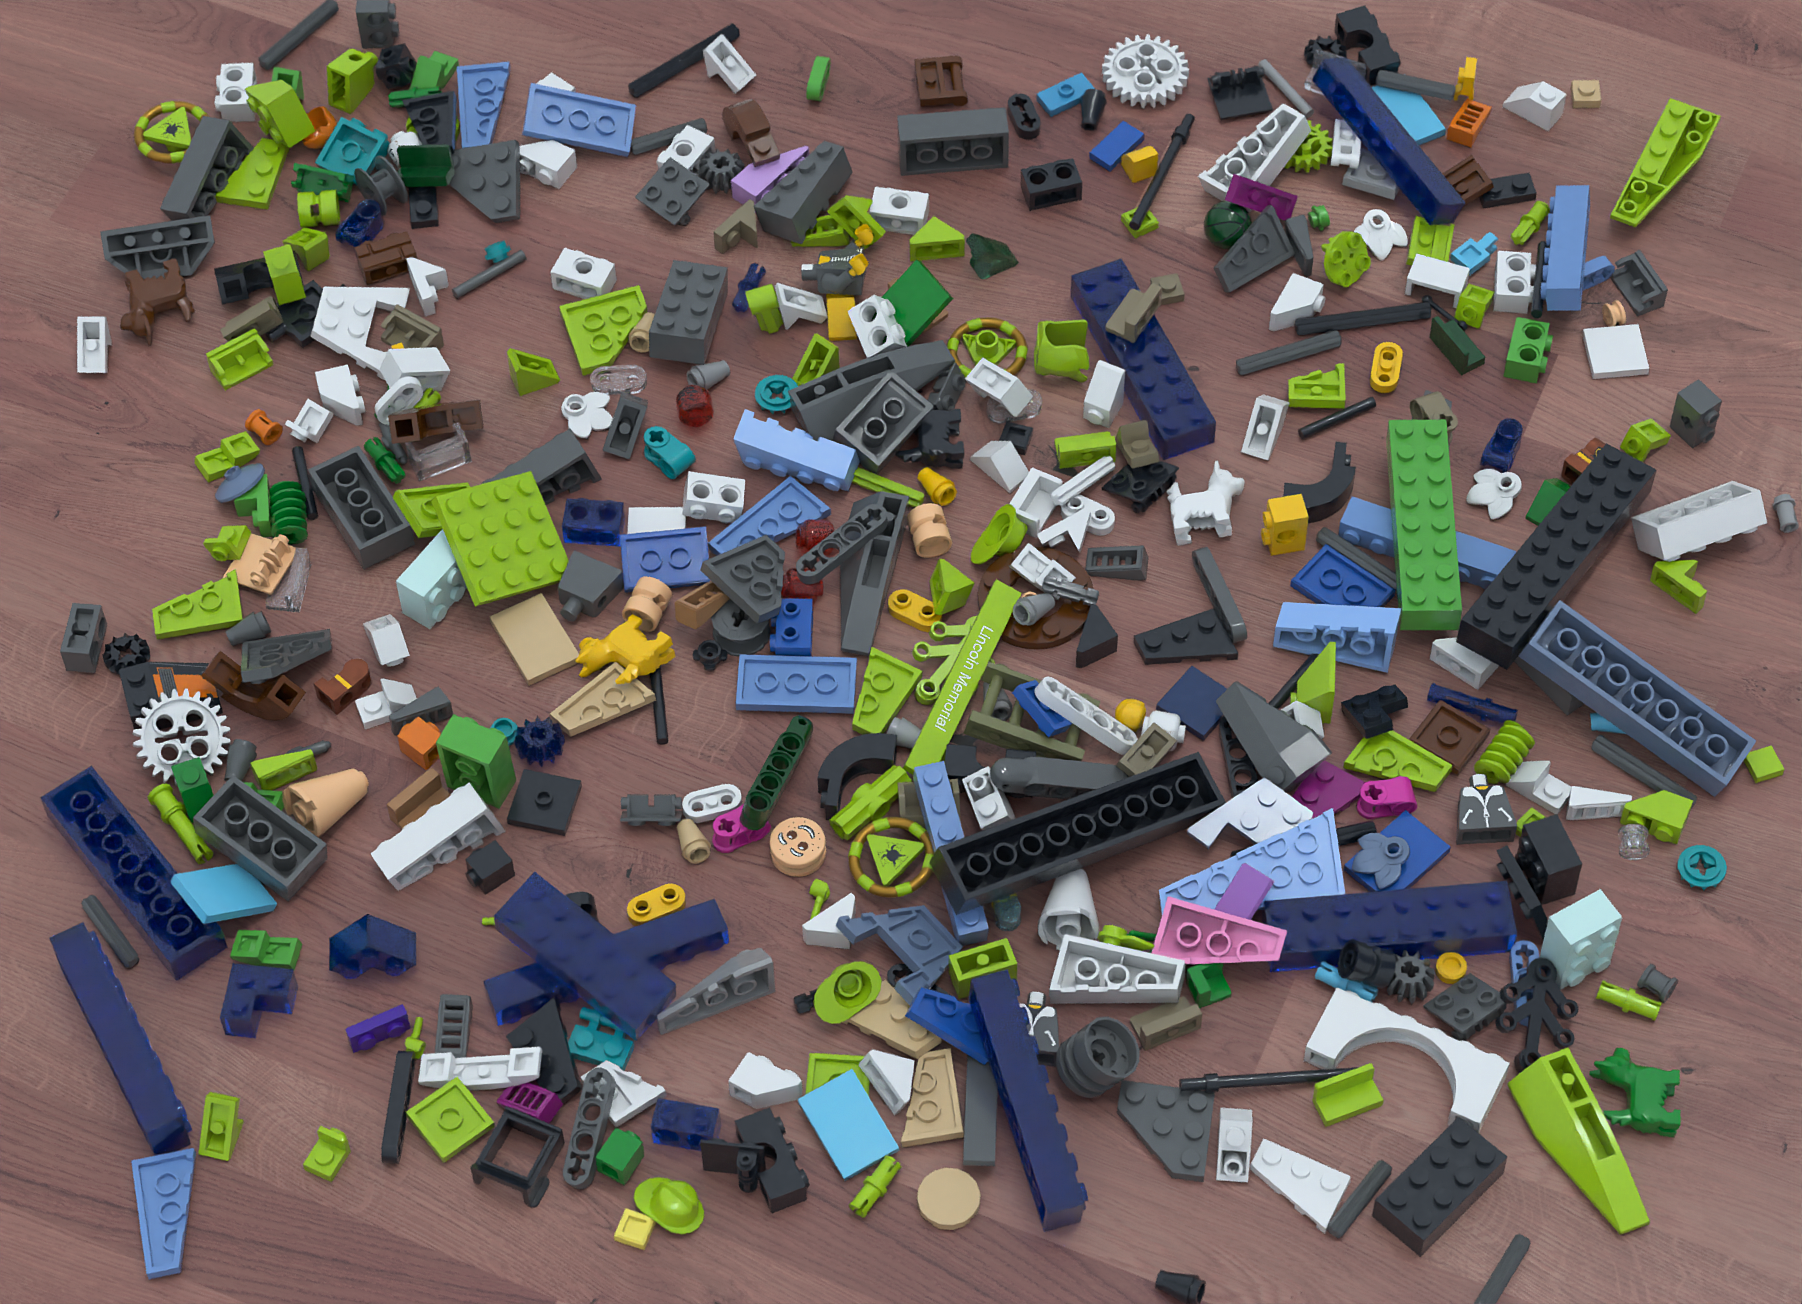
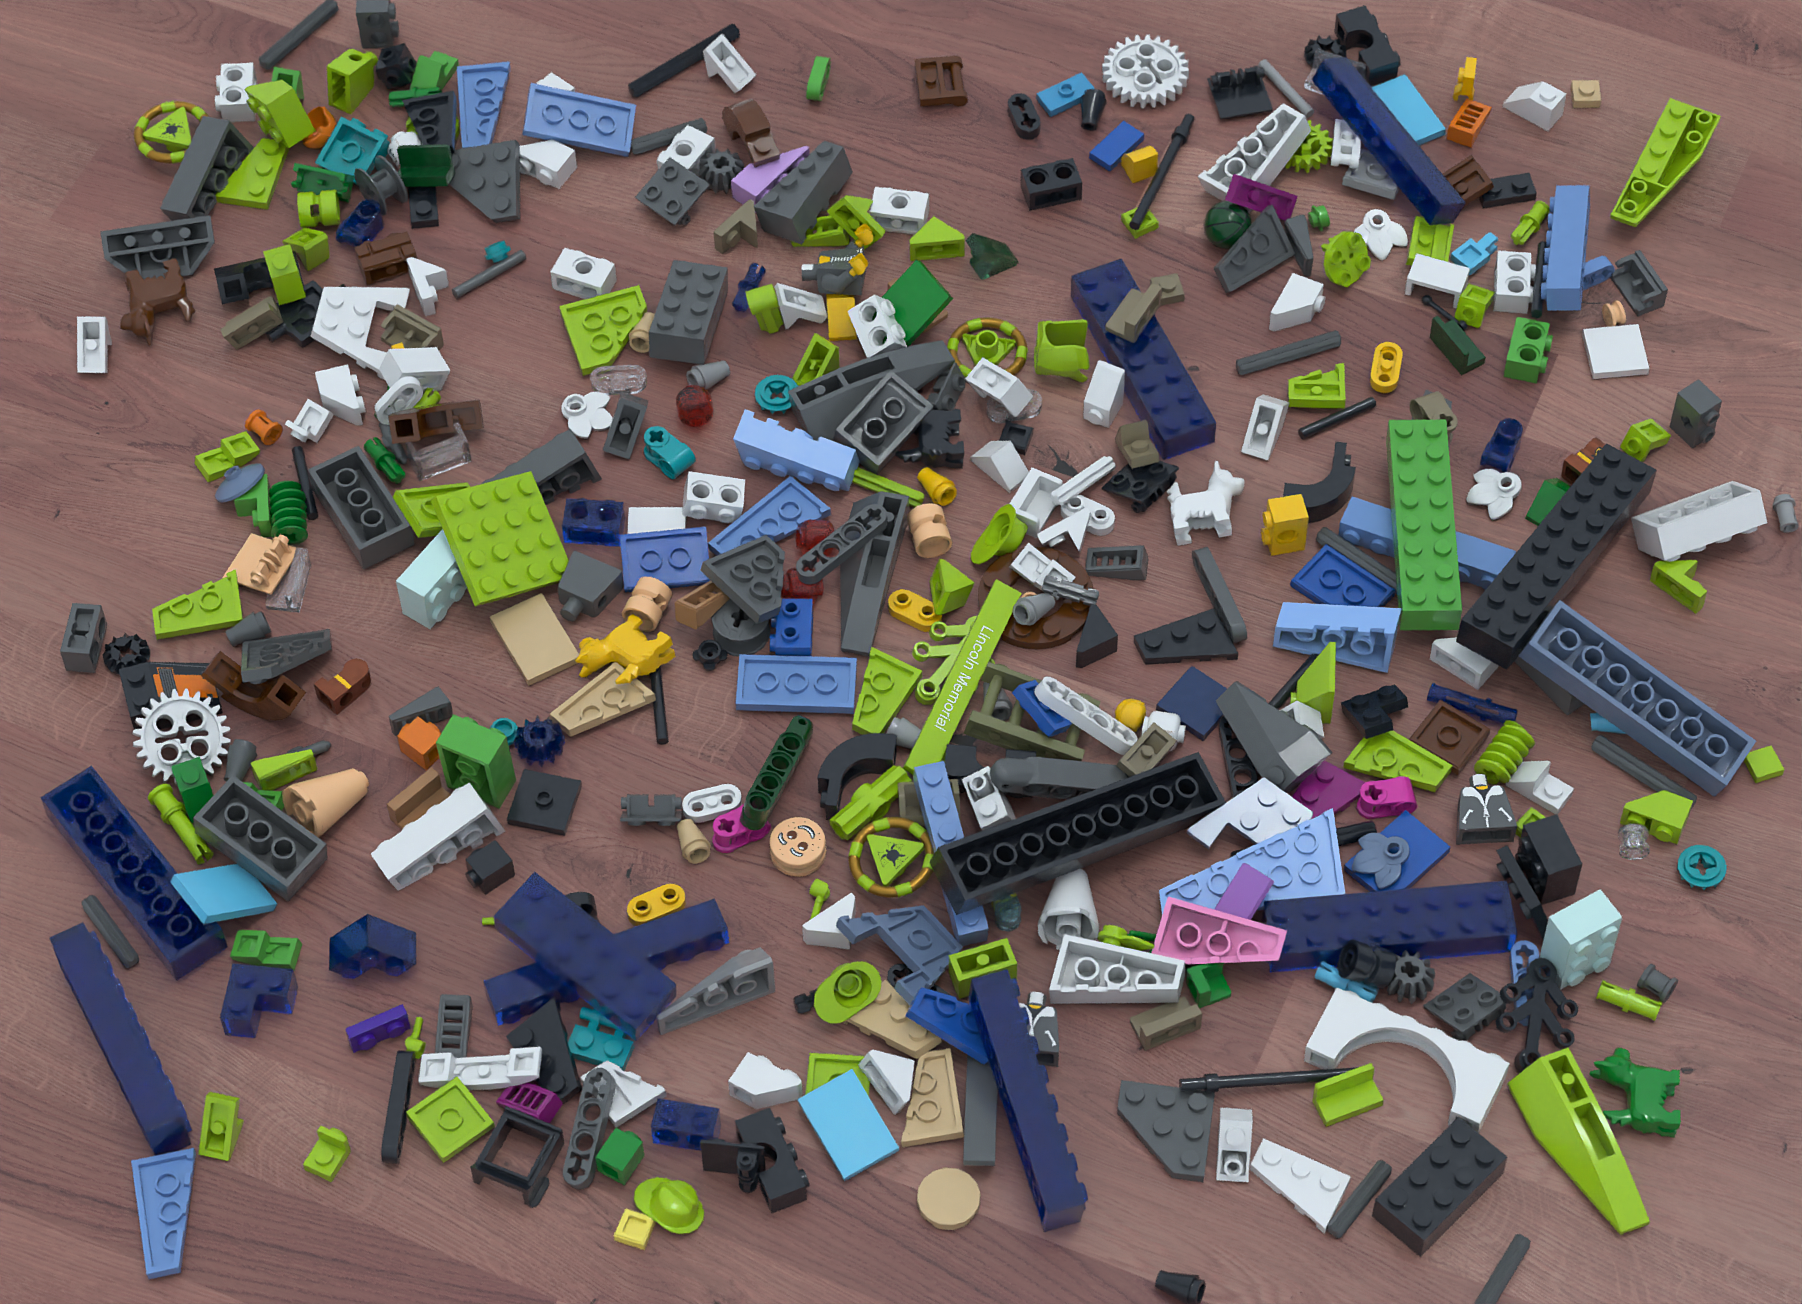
lime bracket [203,525,251,561] -> none
lime hinge [206,328,274,390] -> none
white slope [355,679,417,729] -> none
white slope [363,614,410,667] -> none
lime slope [507,348,560,396] -> none
lime pin [848,1155,902,1218] -> none
dark grey brick [897,107,1009,176] -> none
lime panel [1054,431,1116,469] -> none
dark grey wheel [1056,1017,1140,1098] -> none
black axle [1295,302,1432,335] -> none
dark grey axle [1376,70,1456,101] -> none
yellow tile [1435,952,1467,984] -> none
white slope [1566,786,1632,820] -> none

